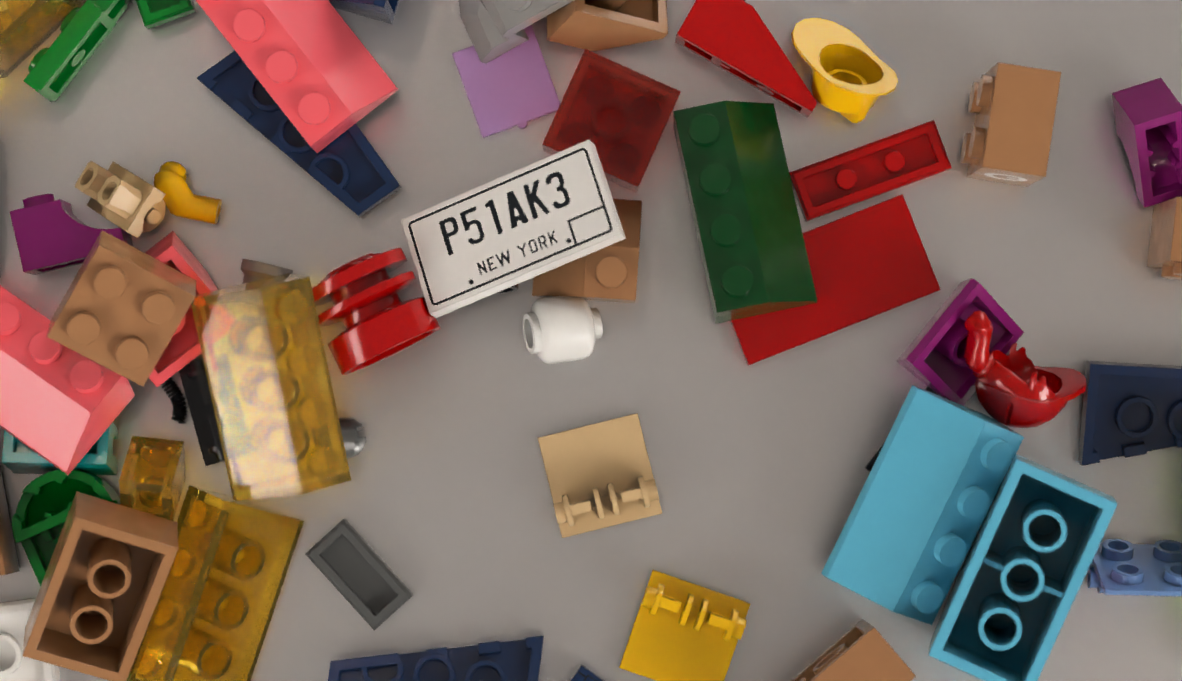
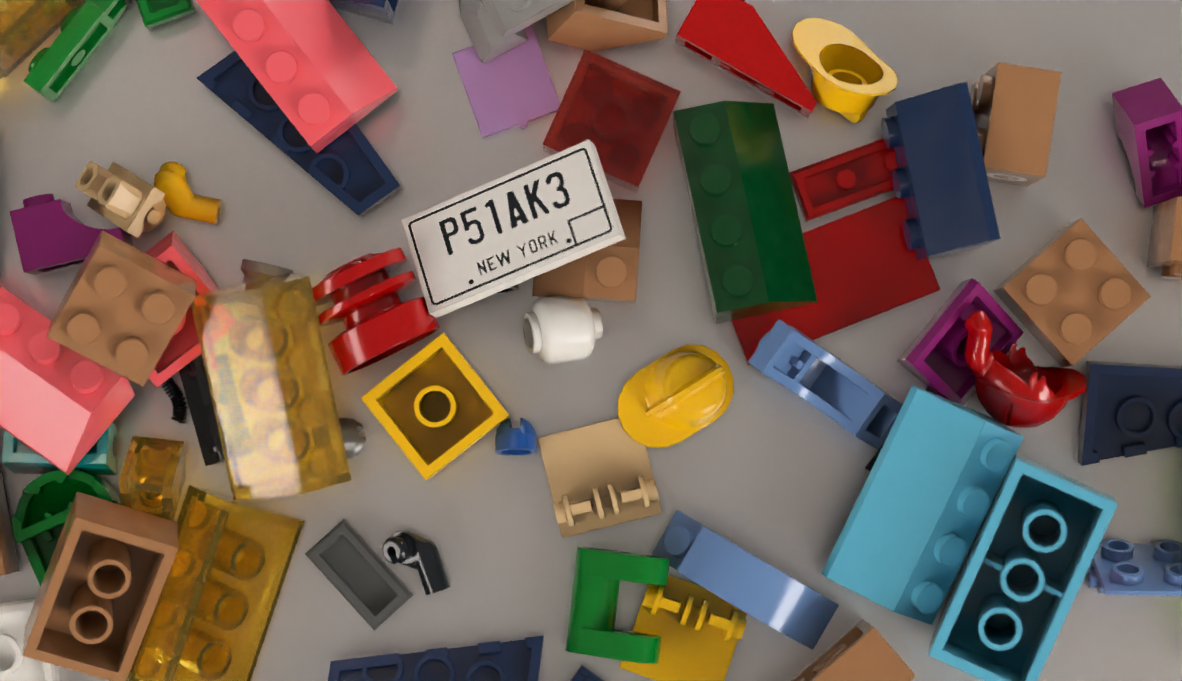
none -> yellow brick [361,332,511,480]
none -> black arm [382,531,450,595]
none -> blue hinge [495,418,537,456]
none -> green connector [565,547,670,664]
none -> yellow piece [618,344,734,448]
none -> medium blue arch [651,510,839,650]
none -> medium blue arch [748,319,903,450]
none -> dark blue slope [881,82,1000,261]
none -> medium nougat brick [993,218,1151,367]

